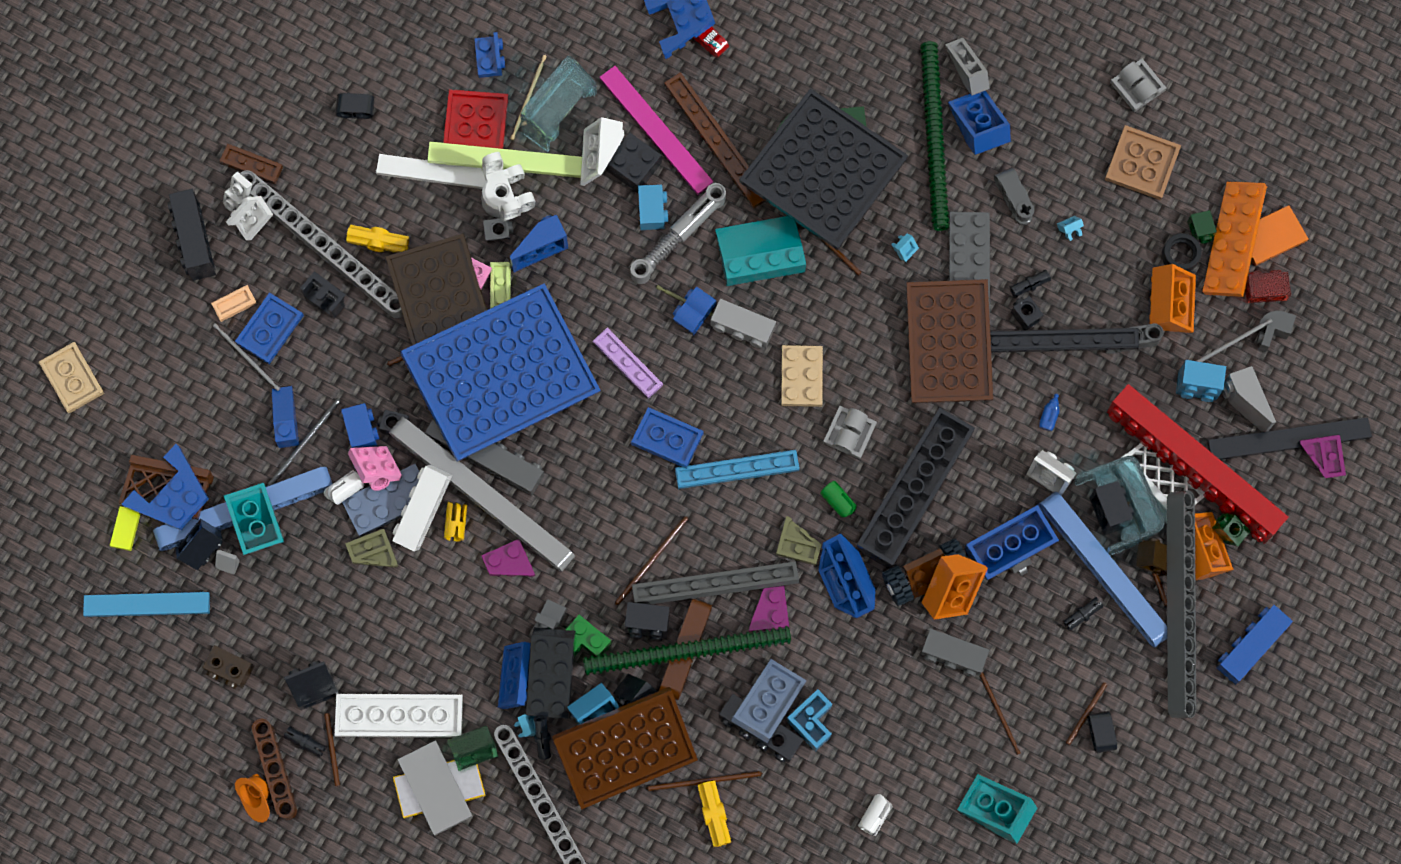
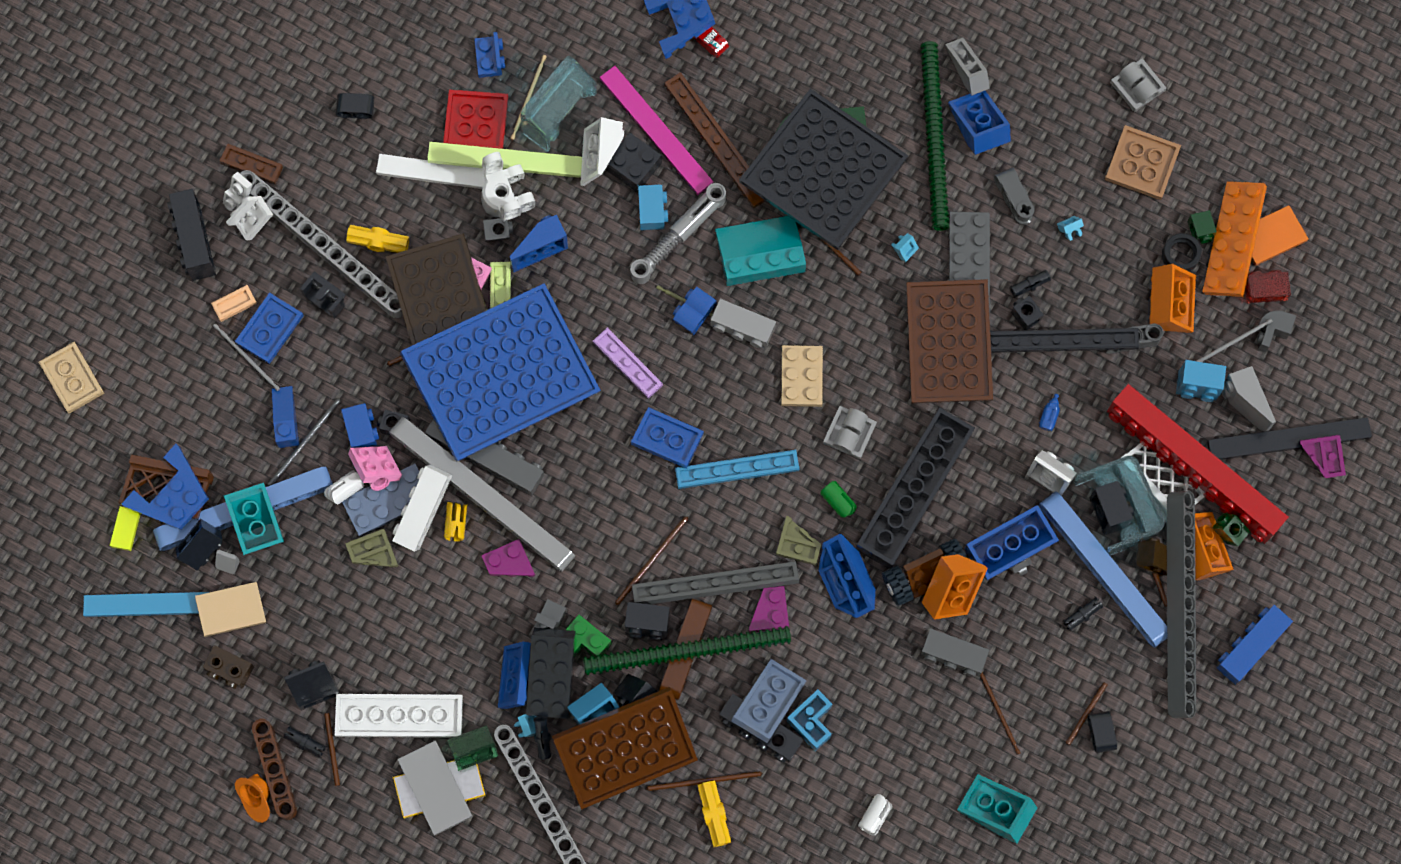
none -> tan tile [195,582,266,637]

